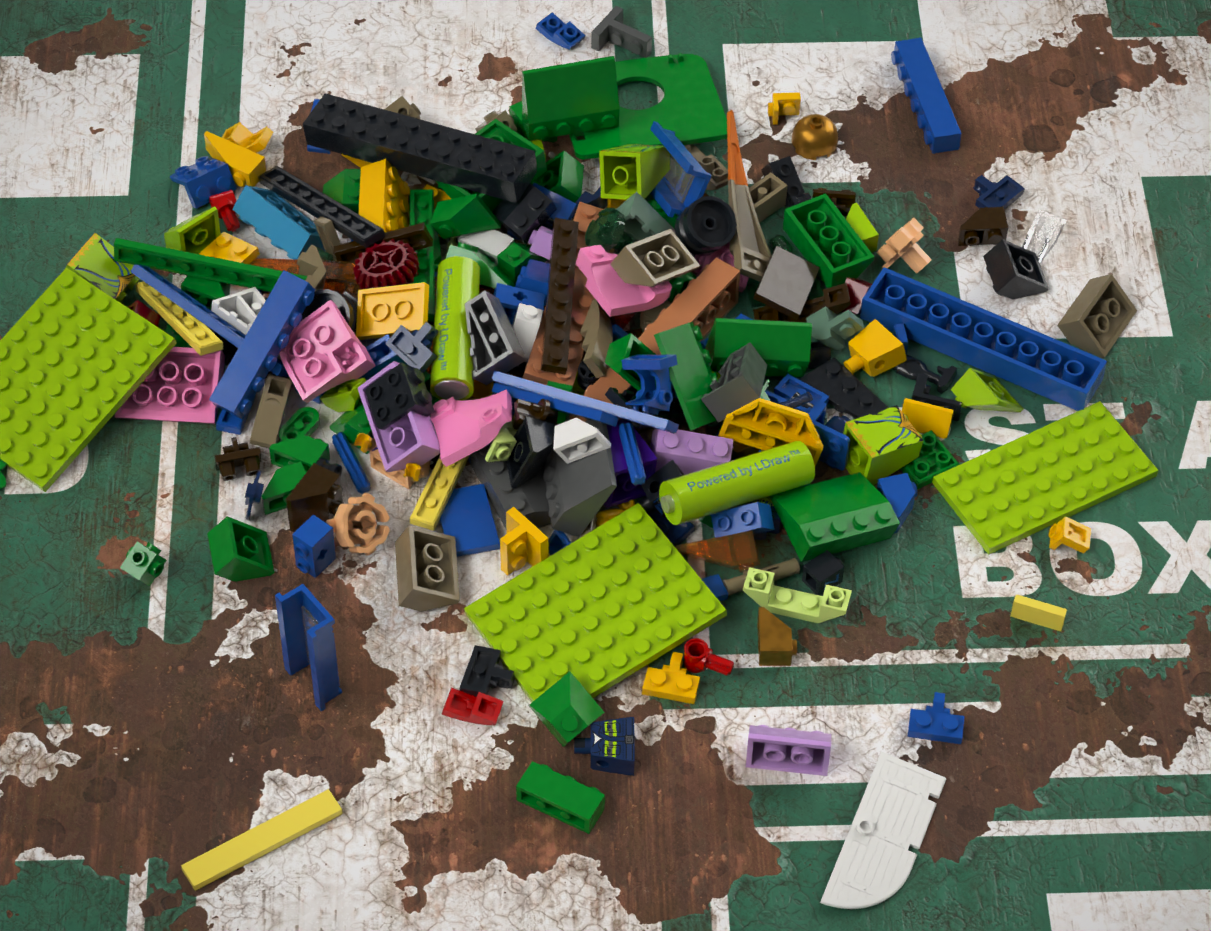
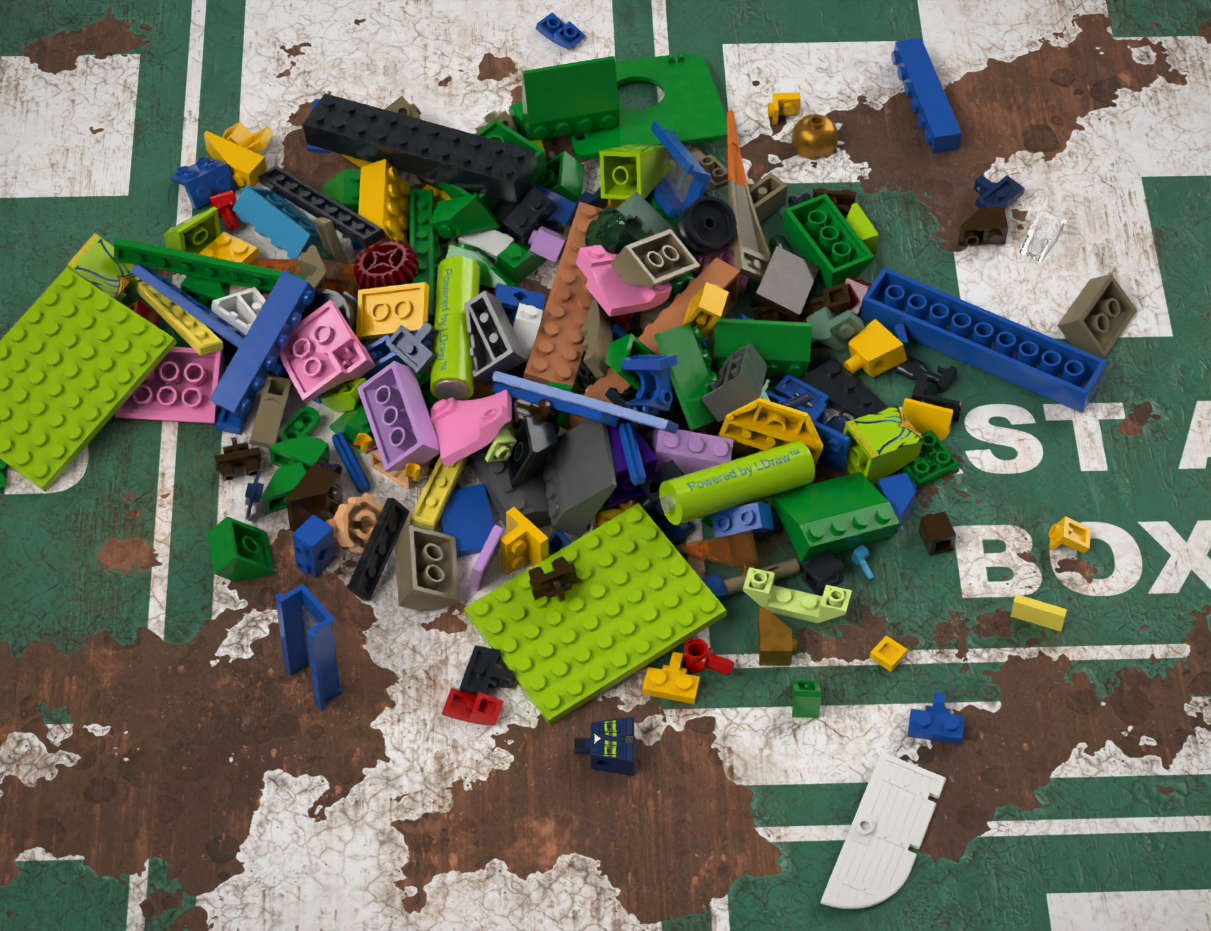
green brick [120,541,167,586] -> none
light yellow tile [181,789,343,891] -> none
dark brown plate [333,222,433,270] -> none
black bracket [365,363,435,430] -> none
blue brick [515,259,550,306] -> none
green brick [516,761,605,834] -> none
green slope [528,671,605,747] -> none
dark brown plate [541,218,579,375] -> none
white slope [553,418,611,464] -> none
dark grey bracket [591,6,652,58] -> none
lavender slope [746,725,831,776] -> none
black bracket [761,156,805,207] -> none
light nougat piece [876,218,932,274] -> none
lime plate [932,401,1158,555] -> none
lime slope [950,368,1024,412] -> none
black slope [983,239,1049,299] -> none
none -> black tile [347,498,410,601]
none -> lavender tile [469,525,503,591]
none -> dark brown hips [529,557,578,602]
none -> yellow brick [682,282,729,337]
none -> green slope [792,680,822,718]
none -> dark azure hand [851,545,875,581]
none -> yellow plate [870,635,908,672]
none -> dark brown brick [919,511,956,556]

